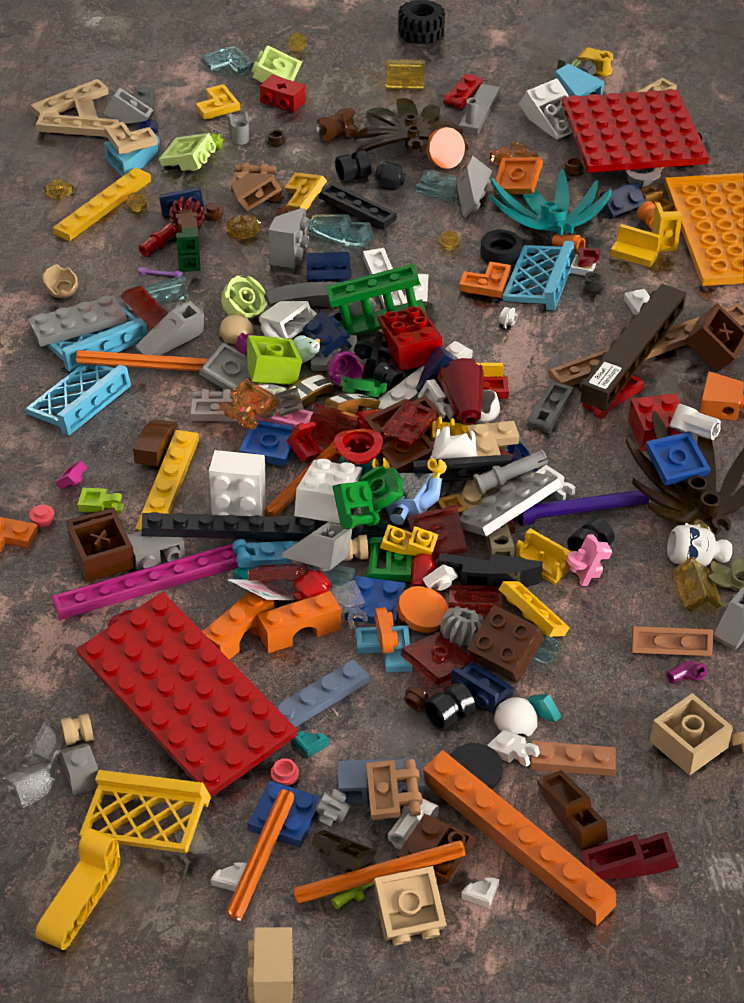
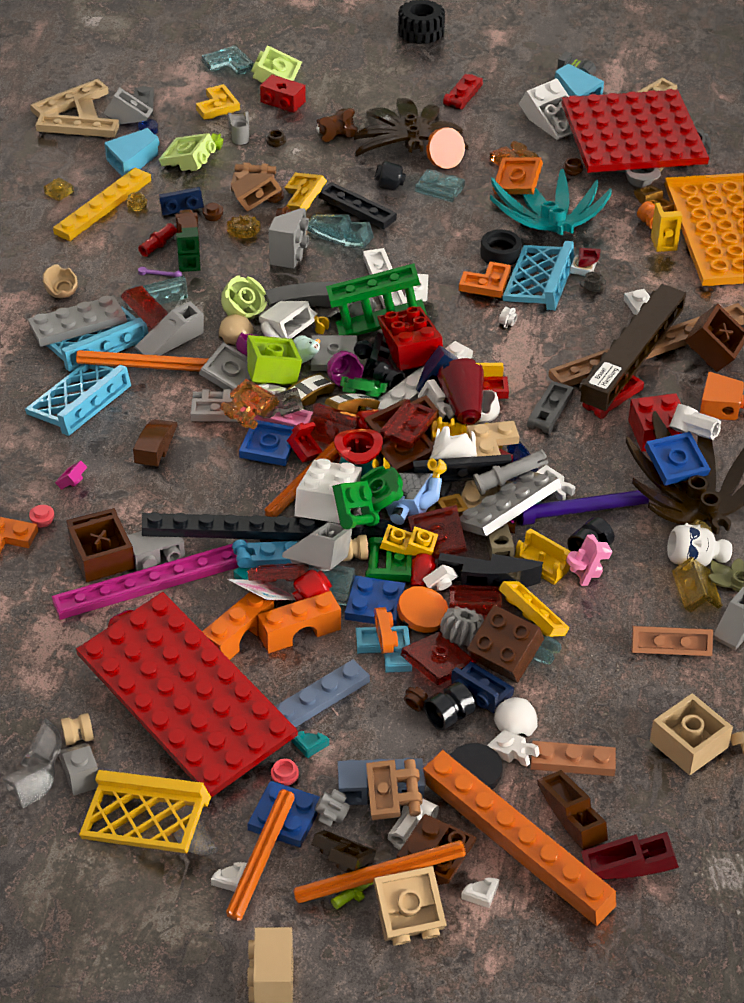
yellow beam [35,828,120,950] -> none
lime plate [77,488,124,513] -> none
tan plate [104,122,158,154] -> none
yellow plate [135,430,199,533] -> none
dark red gear [169,196,205,229] -> none
white brick [209,450,266,516] -> none
clear yellow plate [288,32,307,52] -> none
dark blue bracket [302,311,352,357] -> none
dark blue bracket [306,252,351,282] -> none
clear plate [331,580,368,630] -> none
black wheel [335,150,372,183] -> none
clear yellow panel [385,59,425,90] -> none
clear yellow plate [439,230,460,250] -> none
light grey slope [456,156,492,218] -> none
light grey piece [459,84,500,135] -> none
teal tile [527,694,562,722] -> none
orange cone [552,234,585,255] -> none
yellow piece [577,47,613,77] -> none
dark blue bracket [598,182,646,220] -> none
yellow panel [610,224,660,268] -> none
magenta arm [666,661,708,684] -> none

